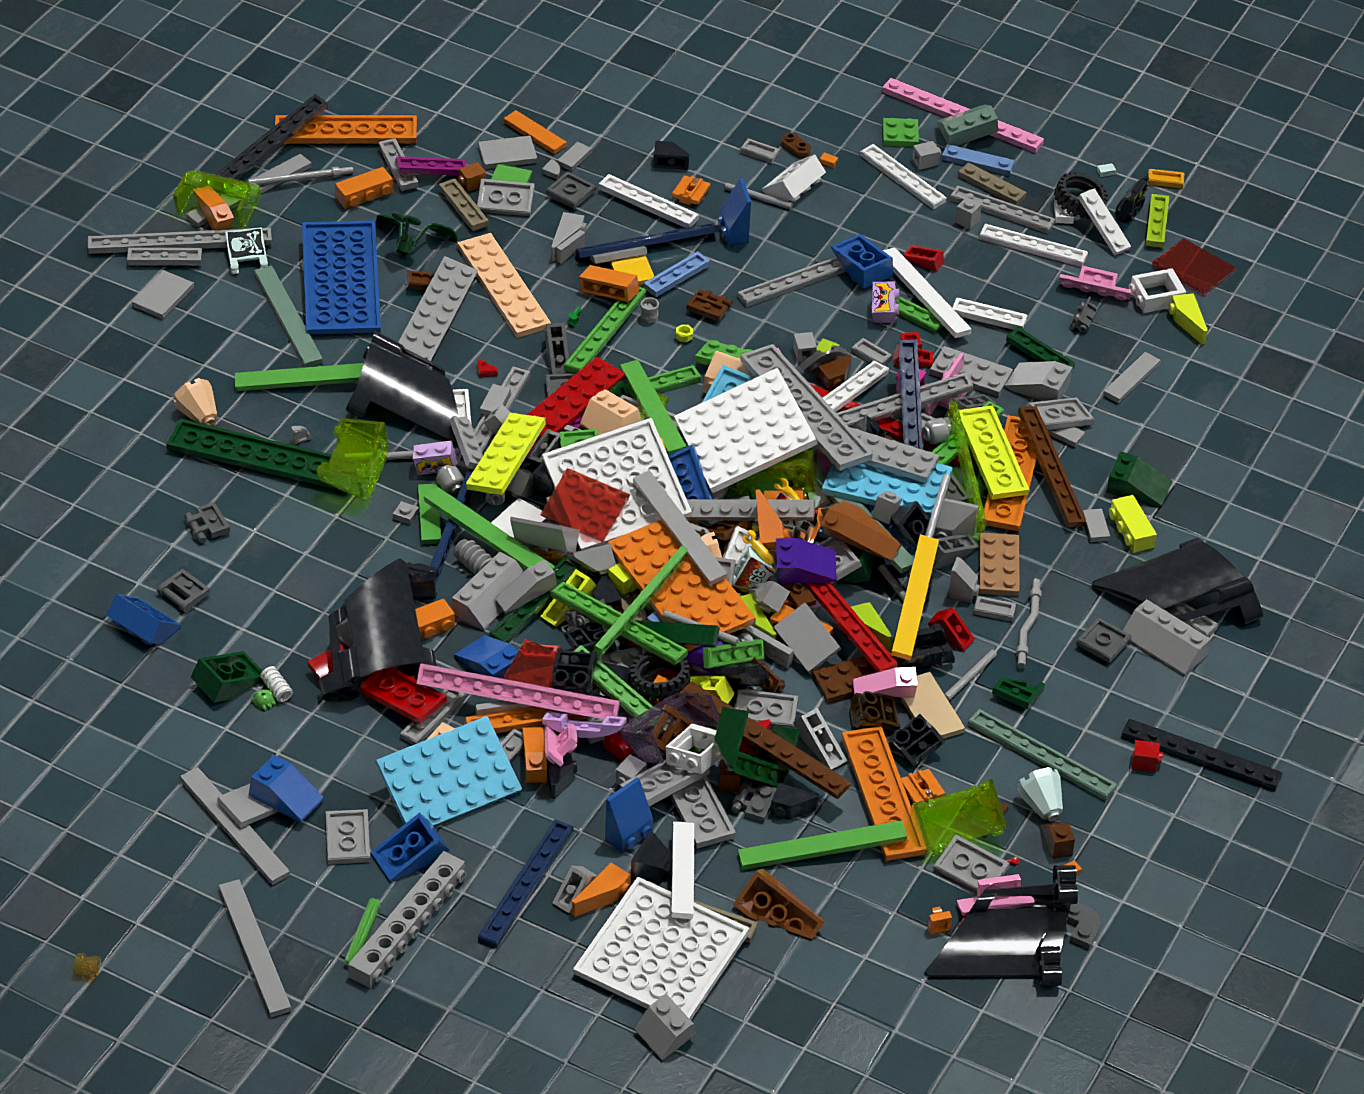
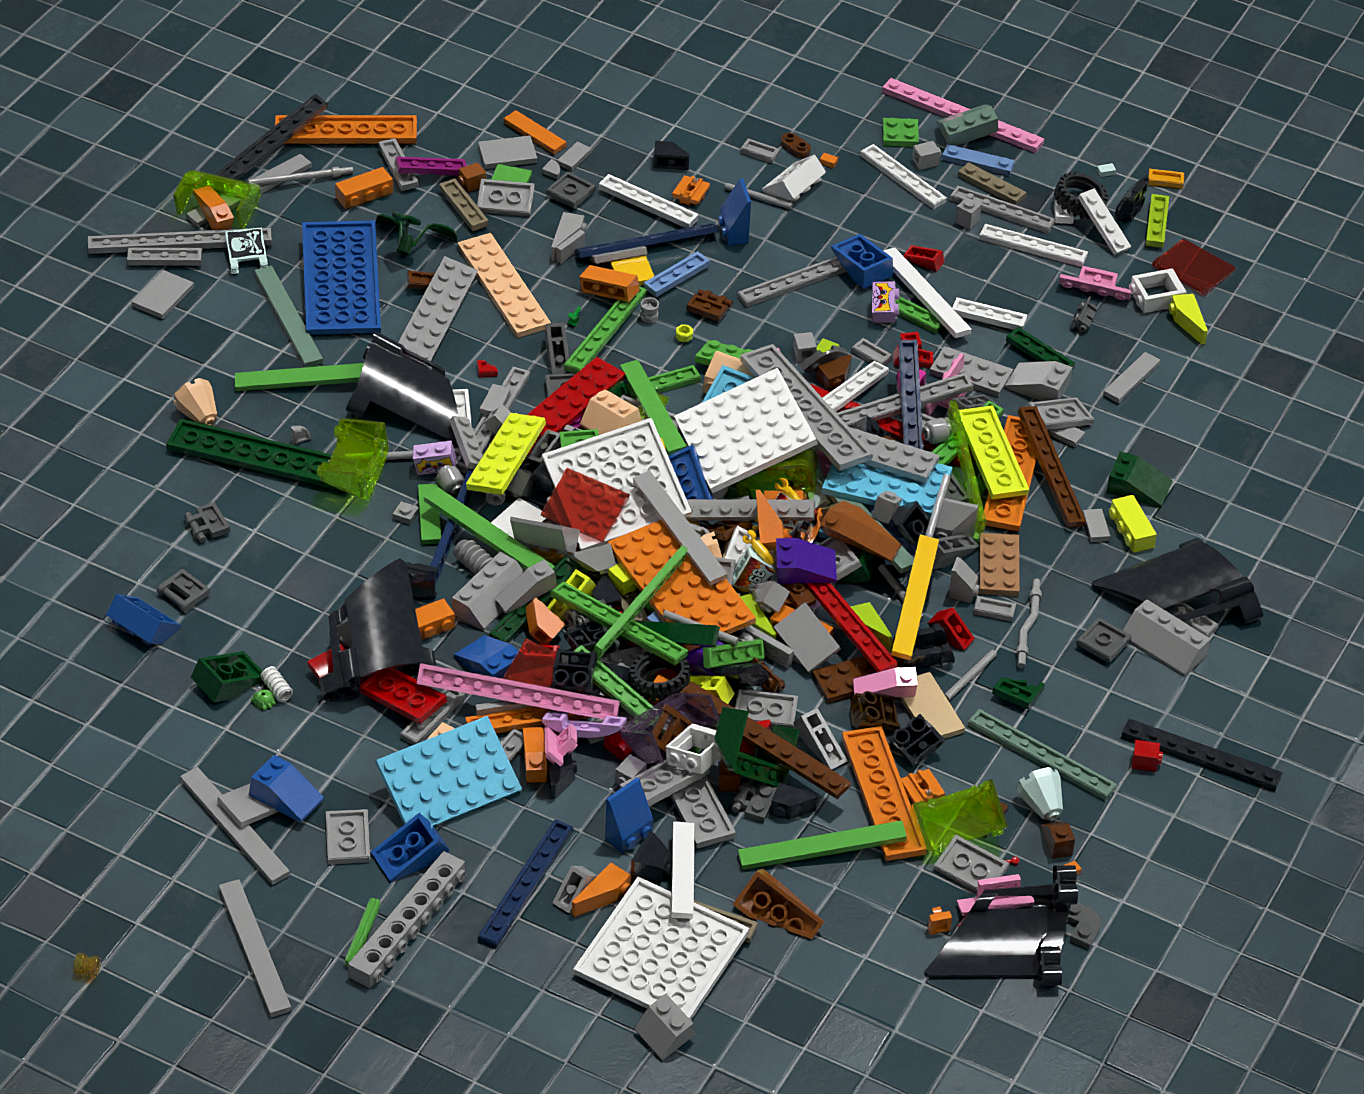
none -> slope [525,597,565,645]

